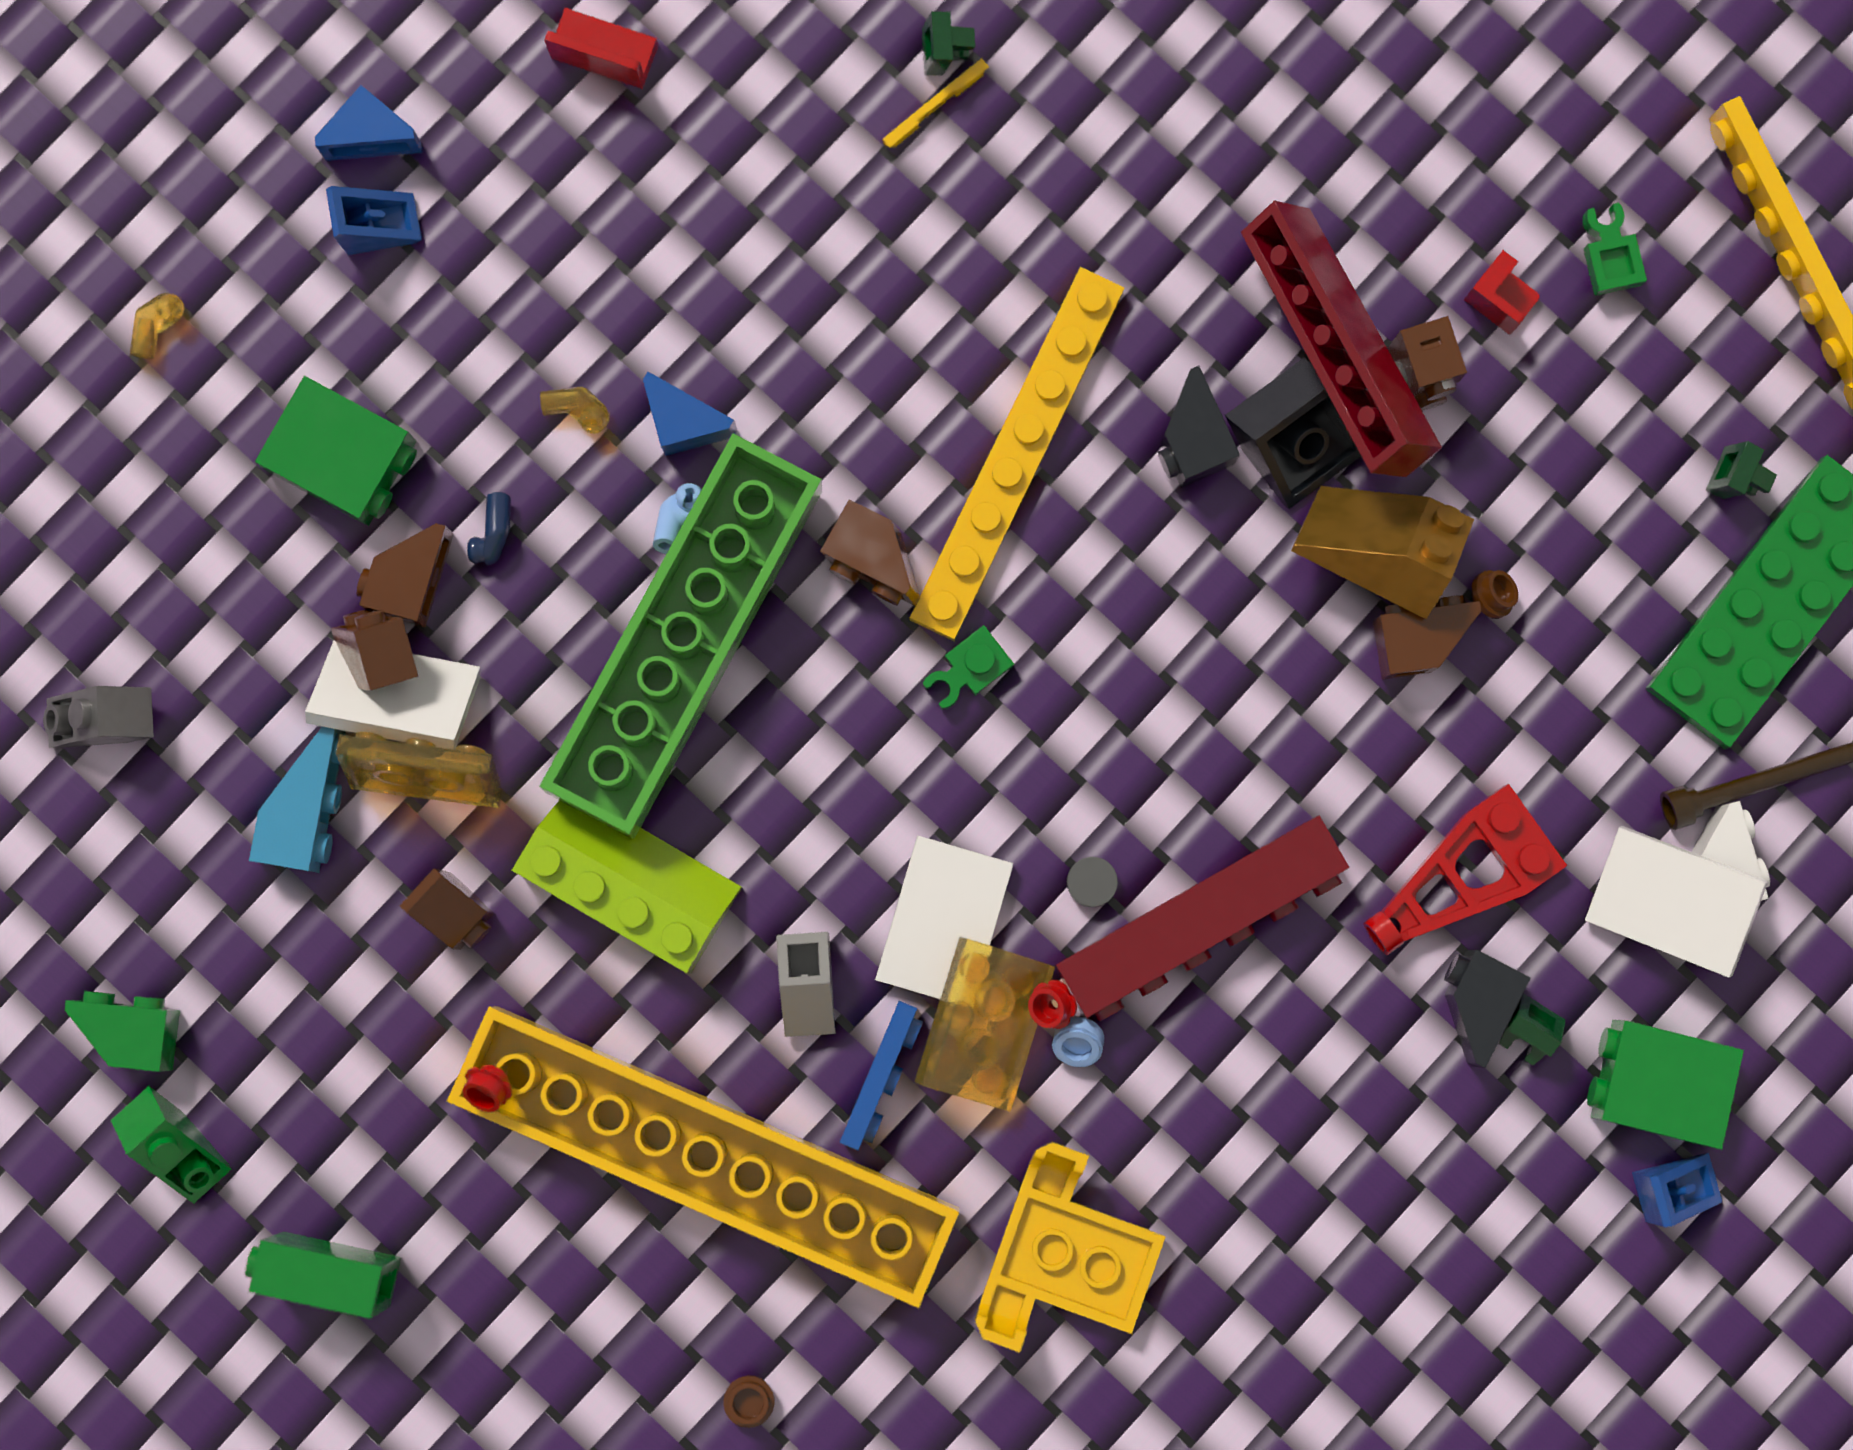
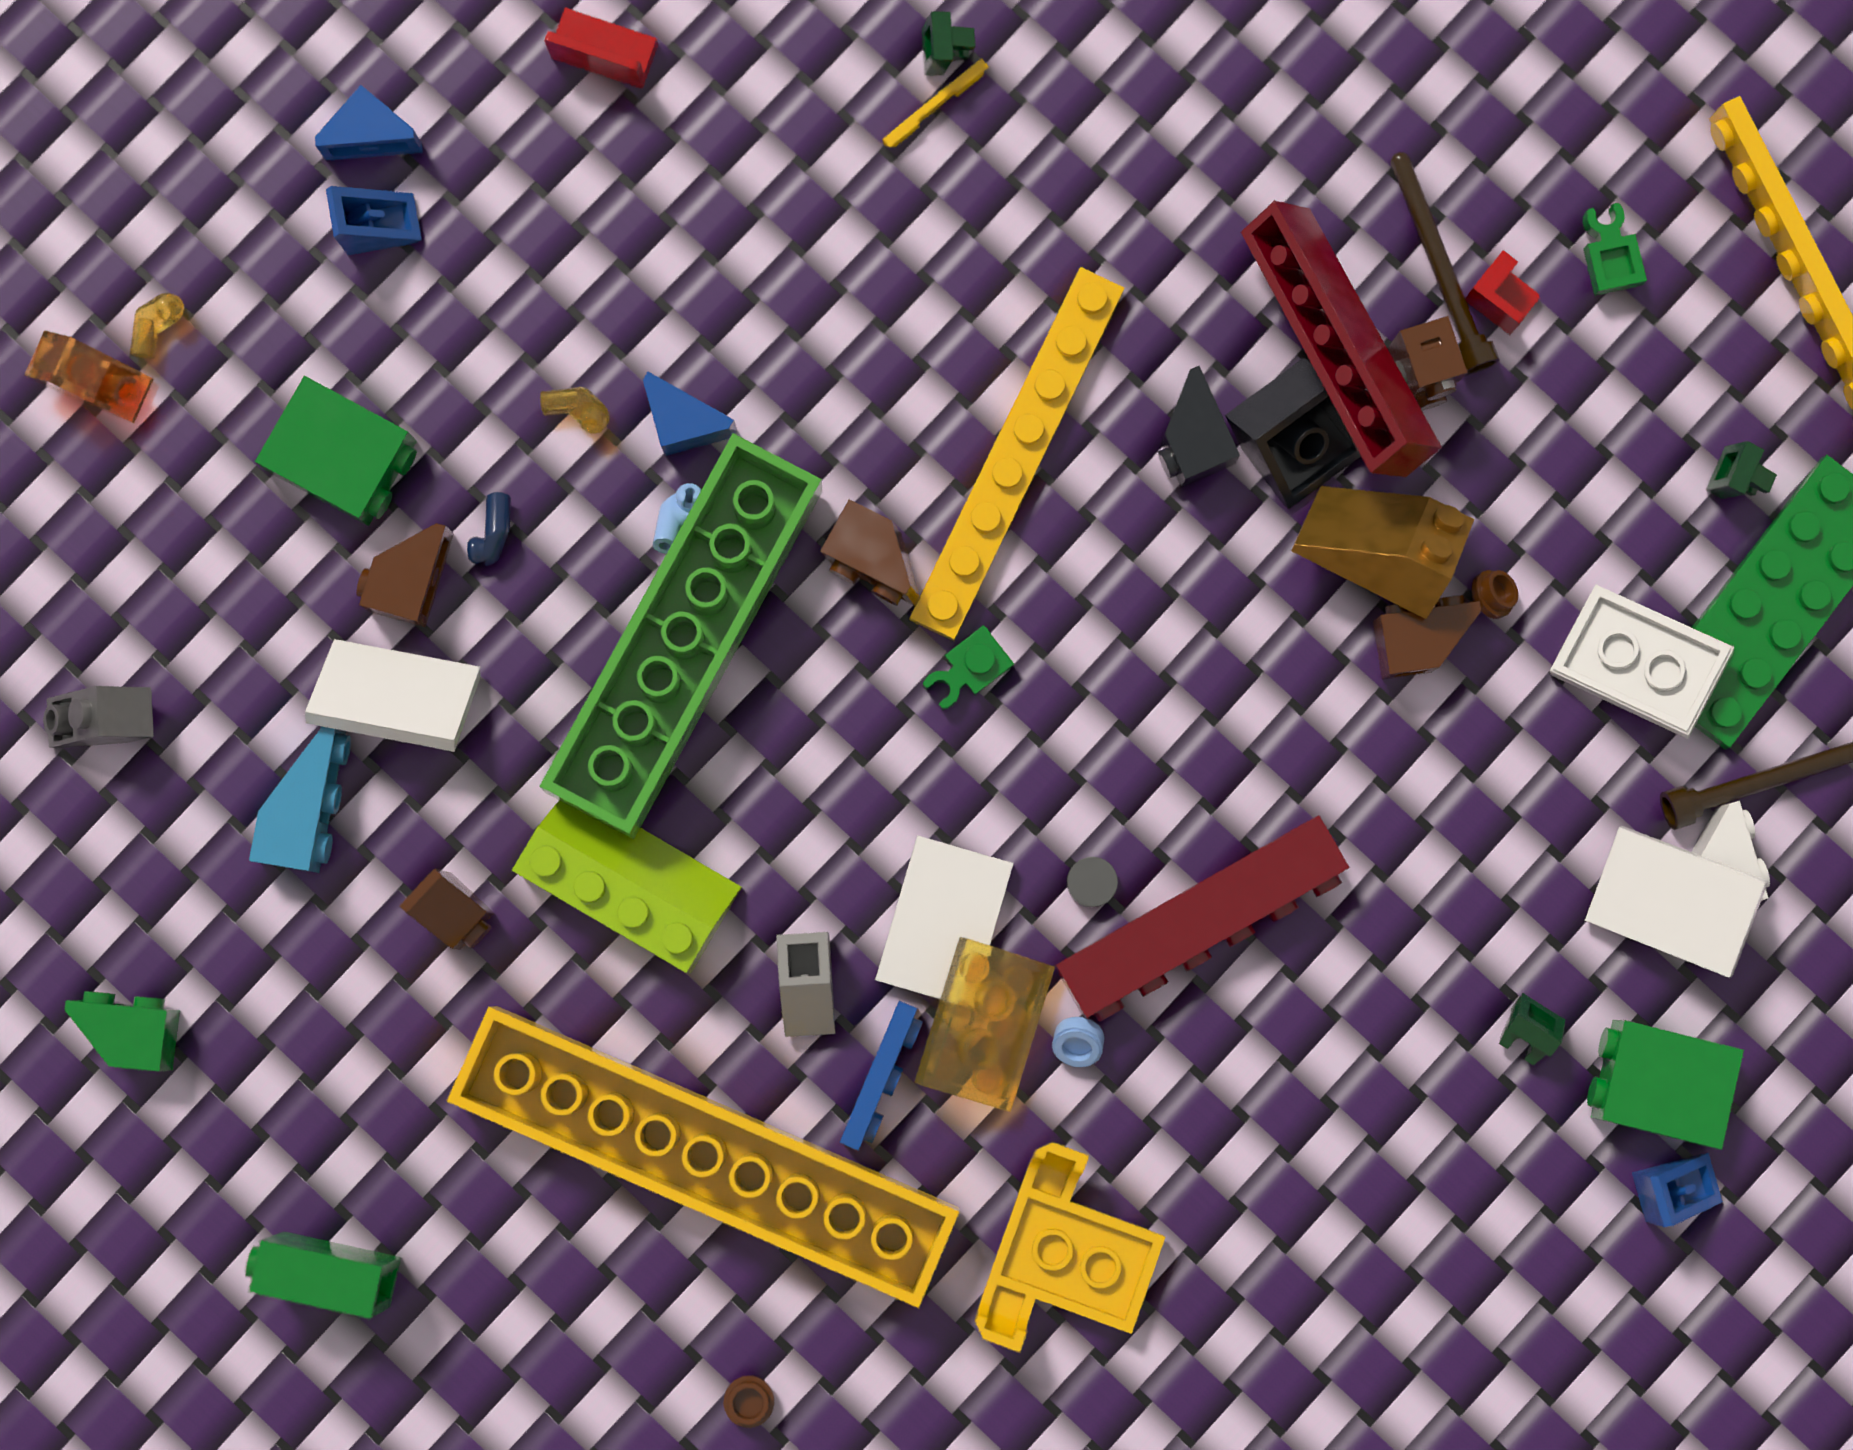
green slope [111,1086,232,1204] -> none
reddish brown slope [331,609,419,691] -> none
clear yellow plate [336,732,502,808] -> none
red plate [462,1065,513,1113] -> none
red plate [1028,980,1077,1029] -> none
red plate [1363,784,1567,955] -> none
black slope [1444,949,1531,1068] -> none
none -> clear orange slope [24,330,154,423]
none -> dark brown piece [1391,152,1500,375]
none -> white tile [1550,584,1734,739]

